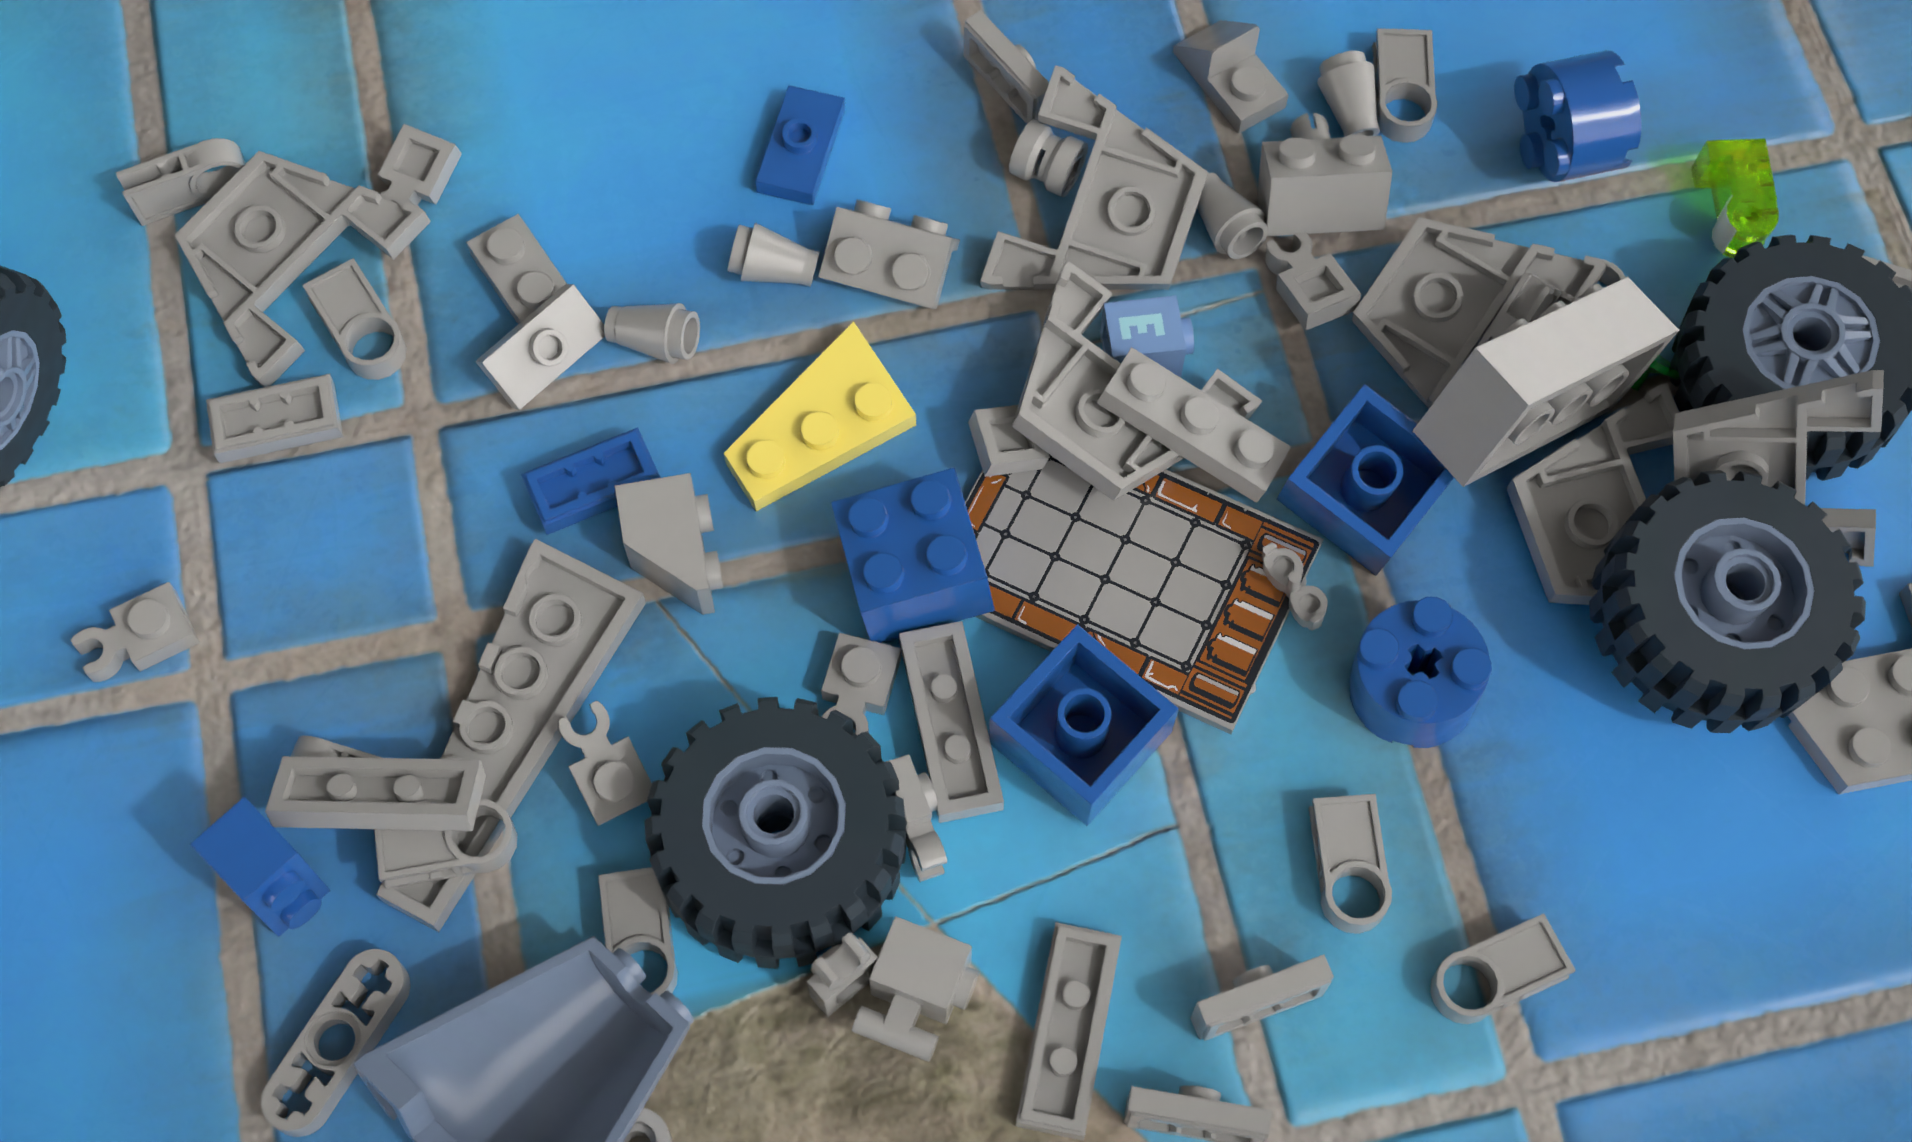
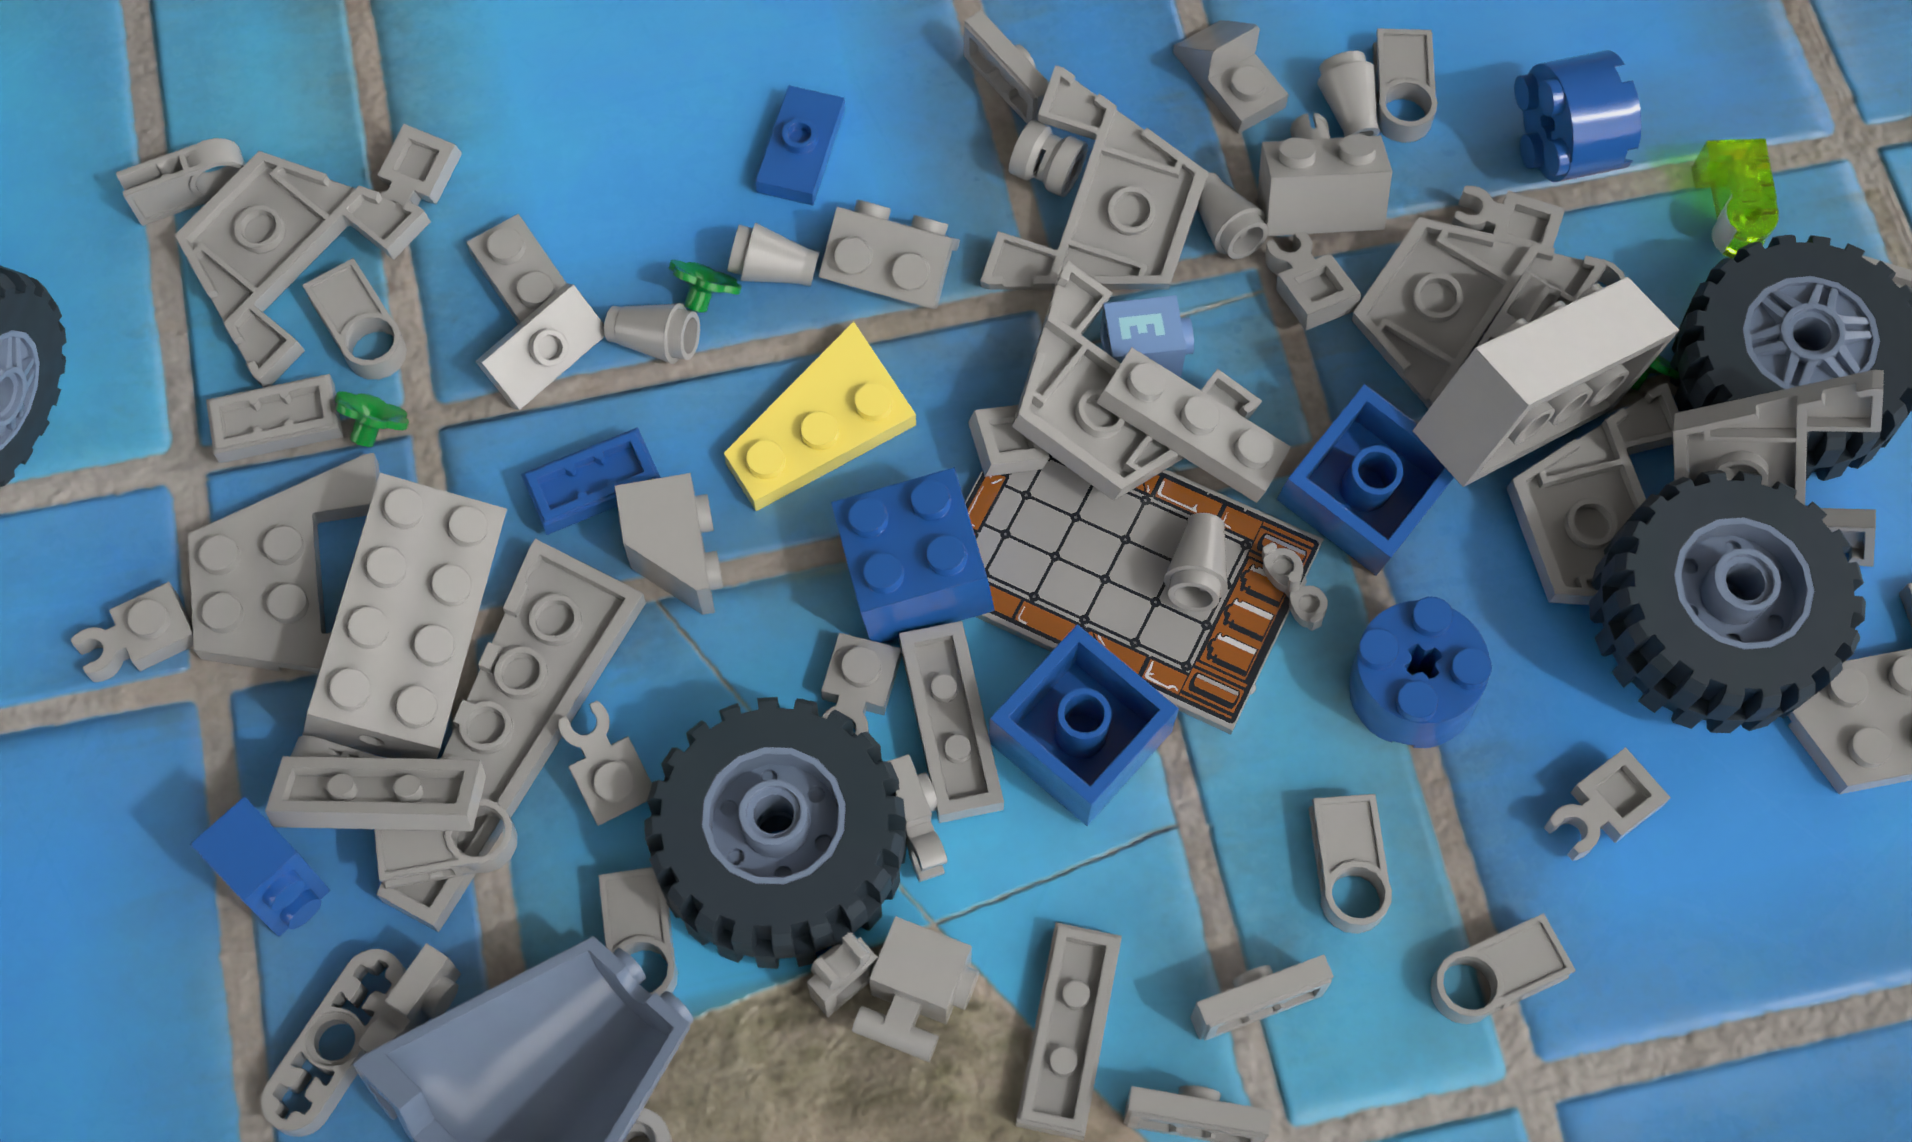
none -> light grey wing [188,453,380,675]
none -> light grey brick [303,473,507,759]
none -> green plant [334,391,409,447]
none -> light grey plate [358,943,461,1053]
none -> green plant [668,260,742,313]
none -> light grey cone [1164,513,1228,611]
none -> light grey plate [1451,186,1565,248]
none -> light grey plate [1544,747,1671,861]

